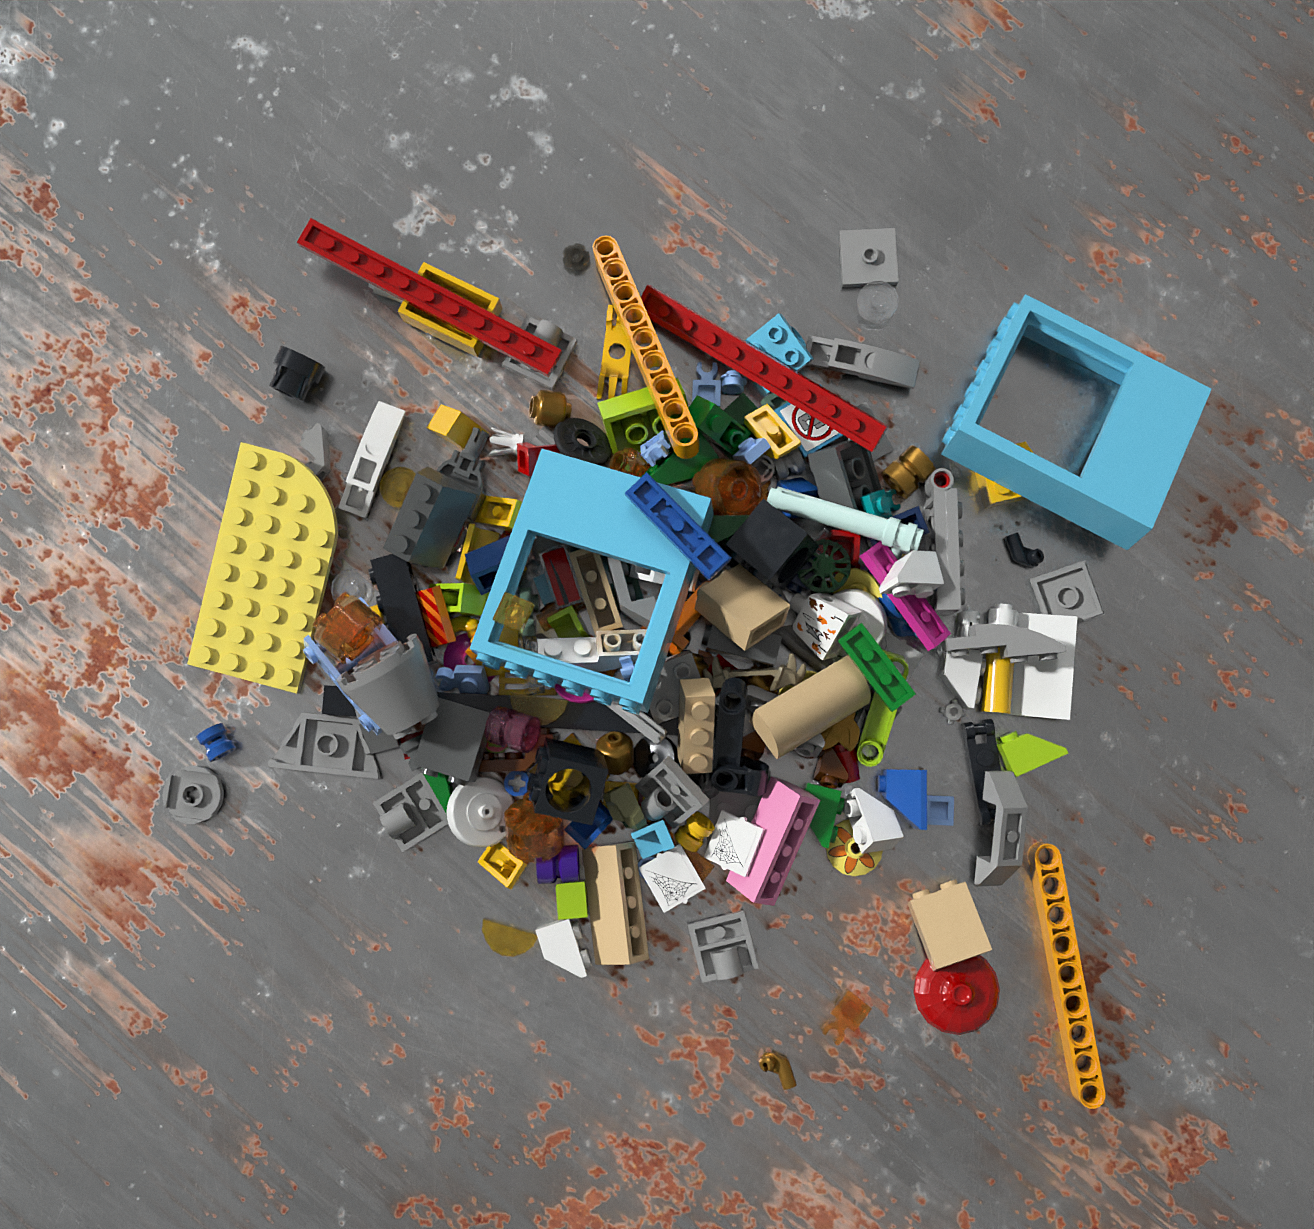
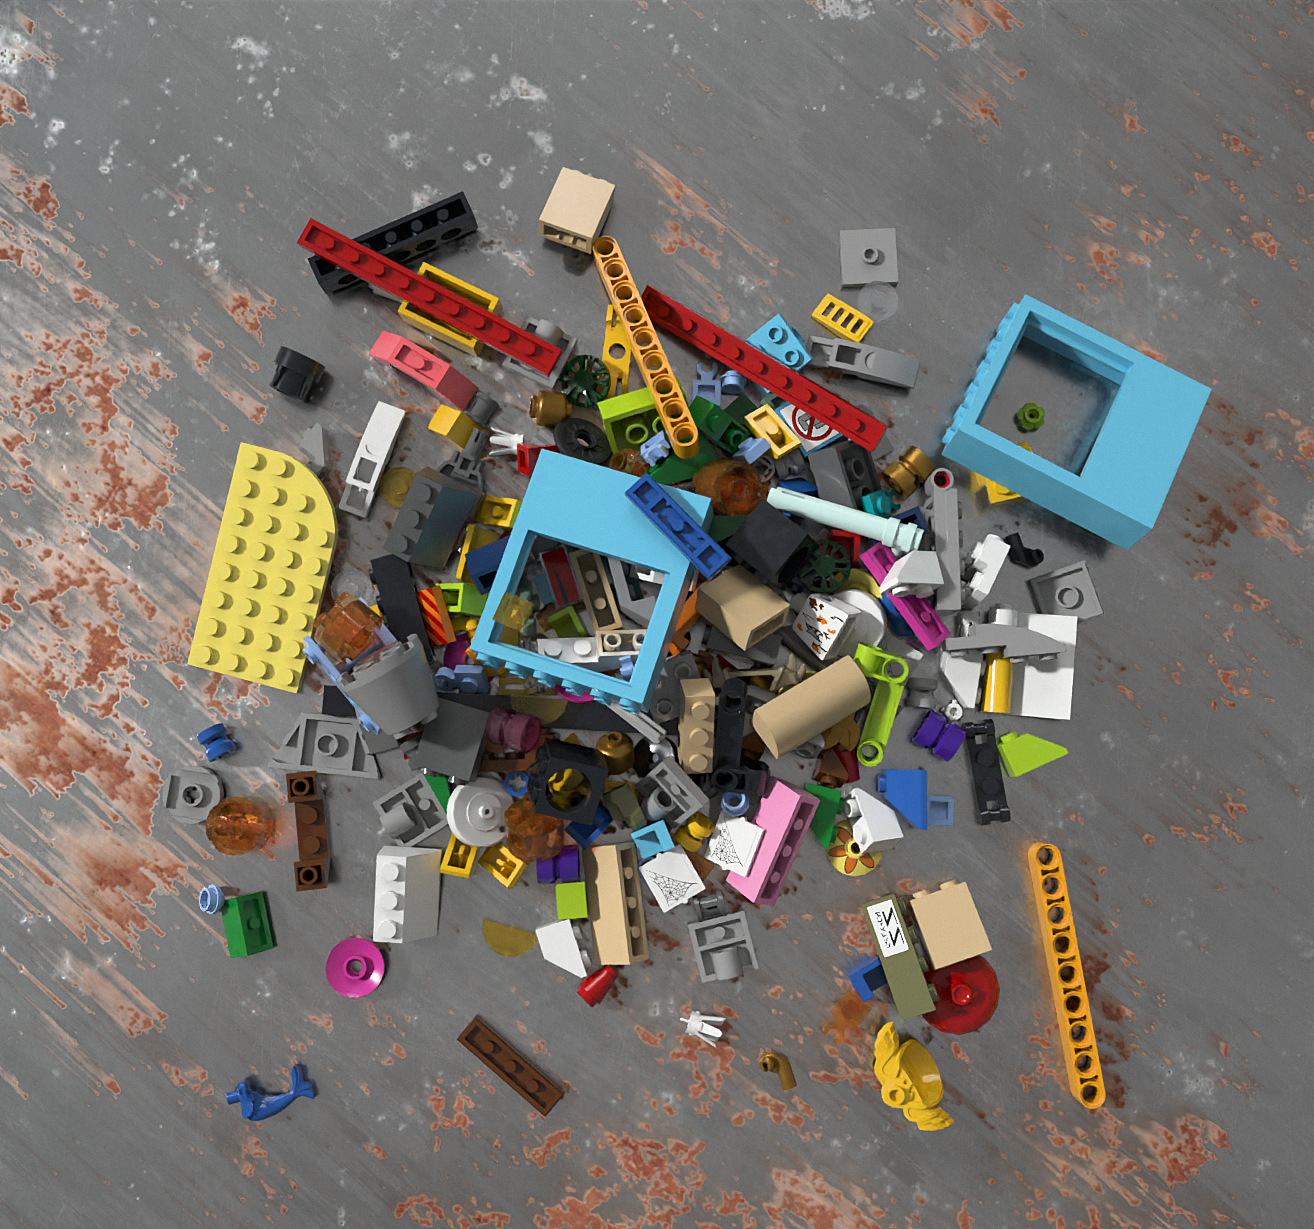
green plate [837,623,916,712] -> none
light grey slope [974,771,1028,887] -> none
none -> light blue plate [199,884,225,914]
none -> clear orange brick [206,796,273,856]
none -> green panel [221,891,274,958]
none -> blue animal [226,1064,316,1121]
none -> reddish brown slope [286,770,331,892]
none -> black brick [308,191,478,294]
none -> dark pink dish [325,938,385,998]
none -> coral slope [369,331,479,411]
none -> white slope [373,845,442,943]
none -> yellow slope [440,833,480,878]
none -> reddish brown tile [457,1015,565,1117]
none -> dark grey bush [464,392,499,429]
none -> tan brick [539,167,615,254]
none -> dark green wheel [559,355,611,408]
none -> red cone [576,965,619,1008]
none -> white piece [680,1010,726,1048]
none -> dark grey bush [692,889,727,922]
none -> light blue plate [720,792,750,817]
none -> yellow slope [811,293,874,343]
none -> blue panel [845,955,888,1002]
none -> olive brick [861,892,939,1021]
none -> yellow piece [874,1021,954,1131]
none -> light grey wheel [906,677,938,709]
none -> dark purple wheel [912,709,967,762]
none -> white plate [961,534,1010,611]
none -> lime plate [1017,402,1045,430]

